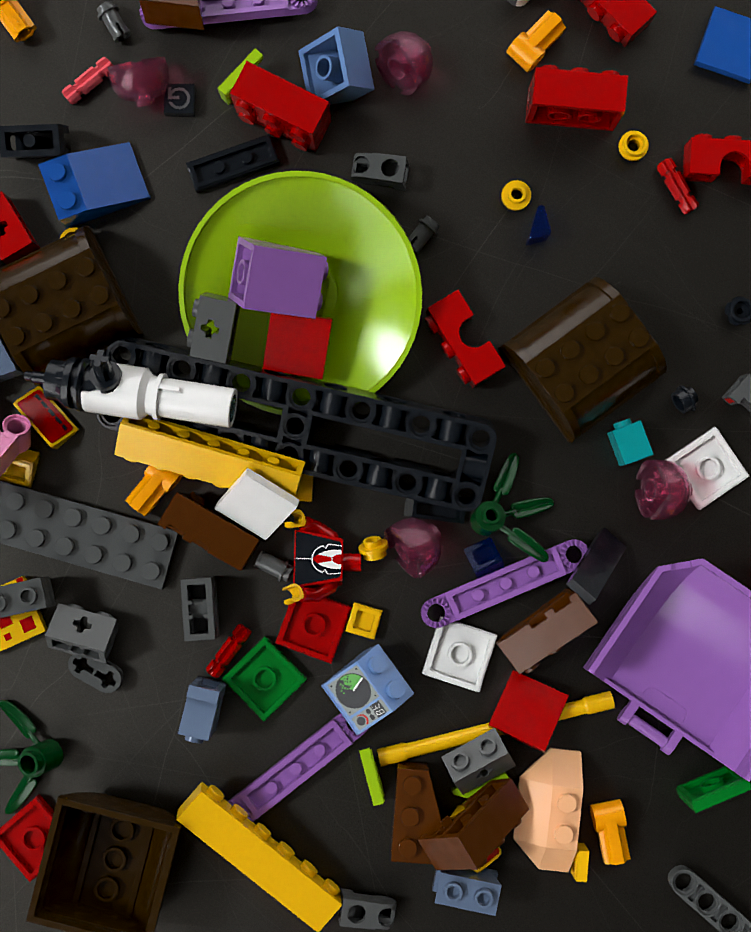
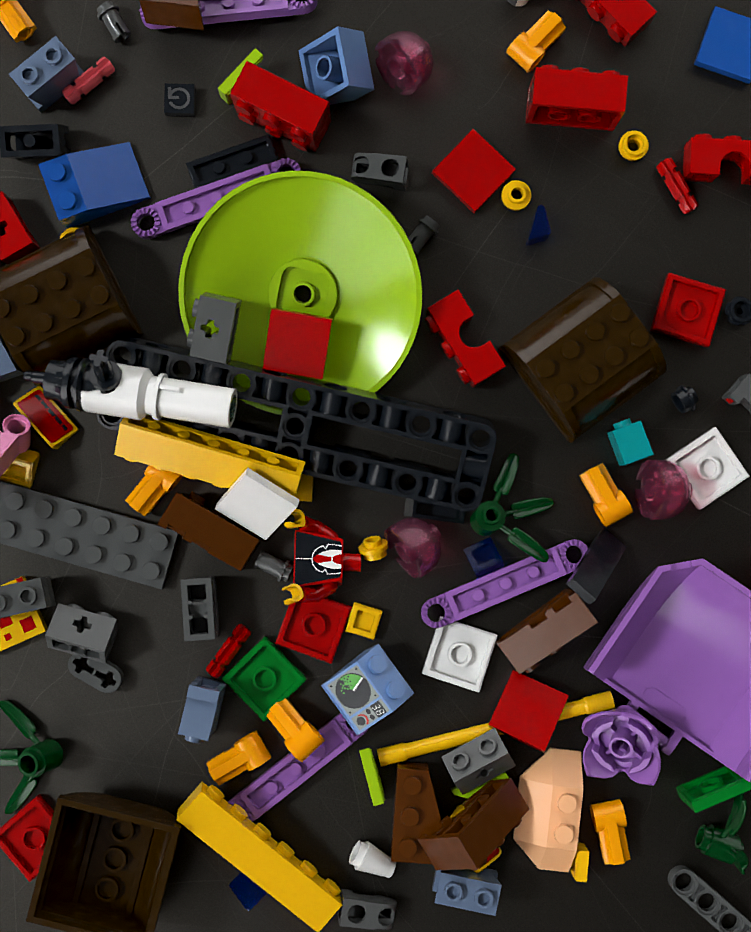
clear pink cylinder [108,57,169,108] -> none
medium lavender slope [228,236,329,319] -> none
none -> sand blue hips [9,36,84,113]
none -> medium lavender plate [131,158,301,239]
none -> light orange piece [206,730,271,786]
none -> clear blue slope [229,872,267,912]
none -> light orange piece [267,698,325,762]
none -> white cone [349,840,396,878]
none -> red tile [432,129,516,214]
none -> light orange piece [579,463,633,527]
none -> medium lavender brick [581,705,661,786]
none -> red tile [650,273,726,348]
none -> dark green plant [695,793,749,875]

